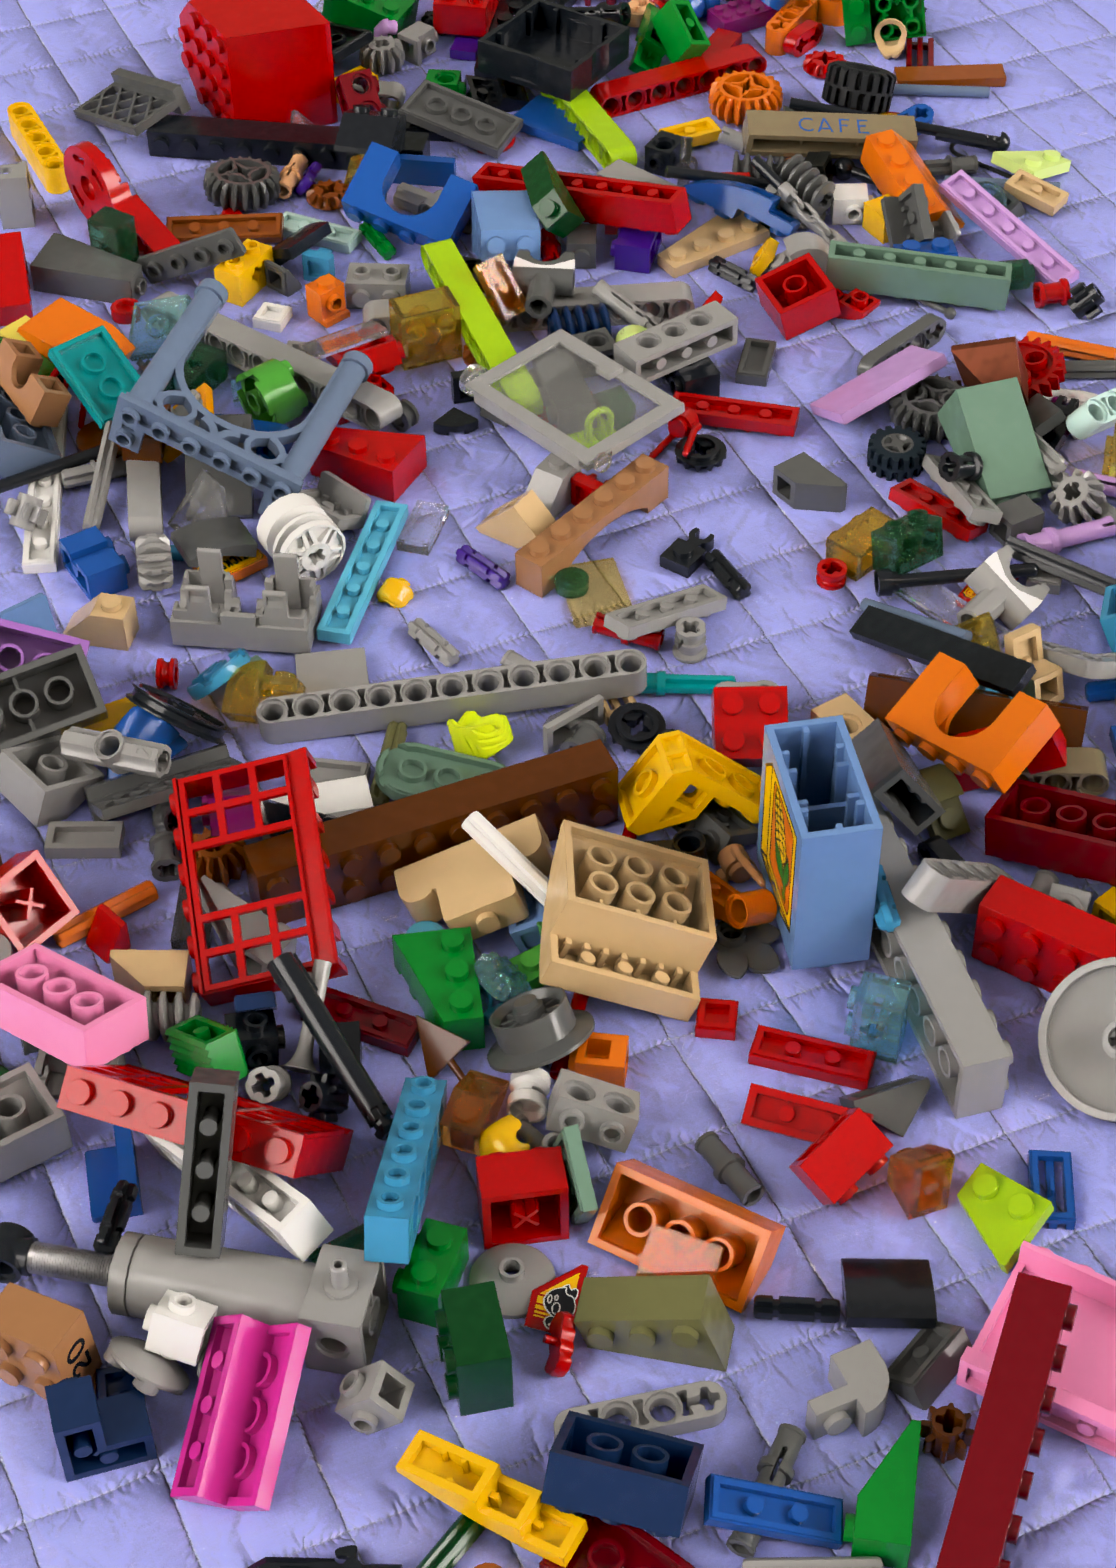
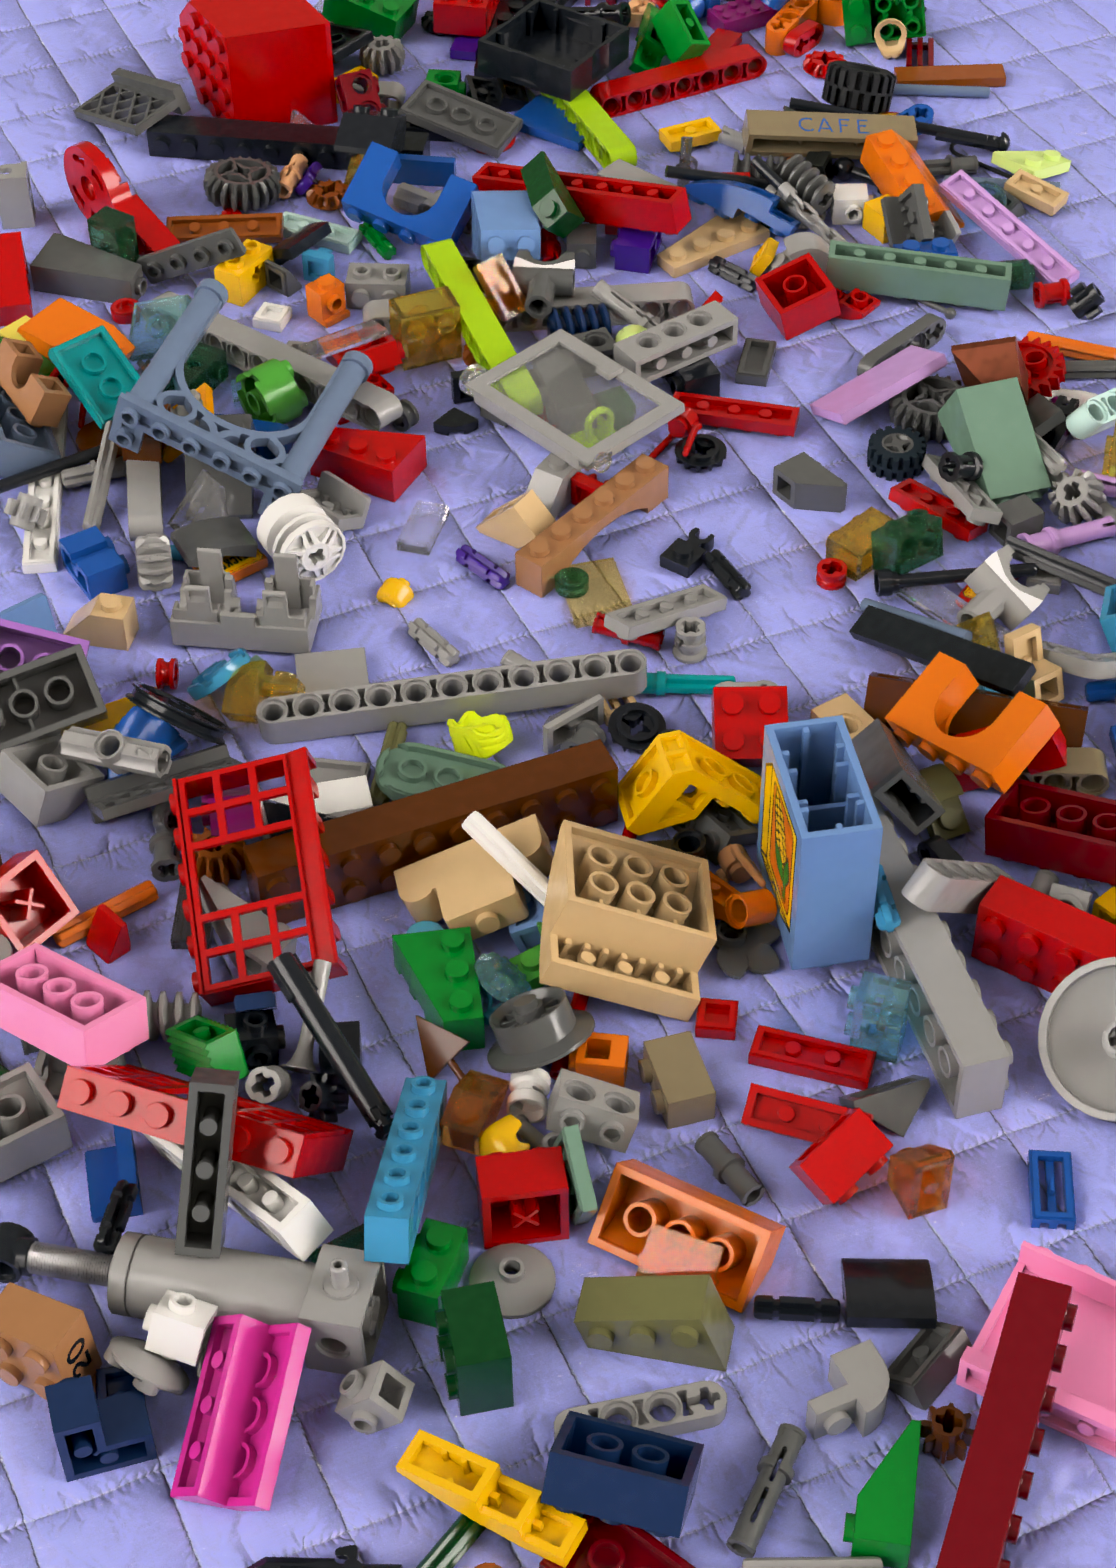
yellow beam [7,102,70,194] -> none
light grey tile [44,821,125,859] -> none
tan slope [109,949,193,1003] -> none
dark red tile [300,987,420,1057] -> none
medium azure plate [316,500,409,645] -> none
lavender arm [373,18,398,37] -> none
light grey brick [397,21,439,66] -> none
sticker [524,1264,588,1333] -> none
red piece [543,1311,576,1377] -> none
black brick [644,130,686,178] -> none
blue tile [703,1473,843,1550] -> none
orange gear [708,70,783,126] -> none
lime wing [957,1163,1054,1274] -> none
none -> dark tan brick [638,1031,716,1129]

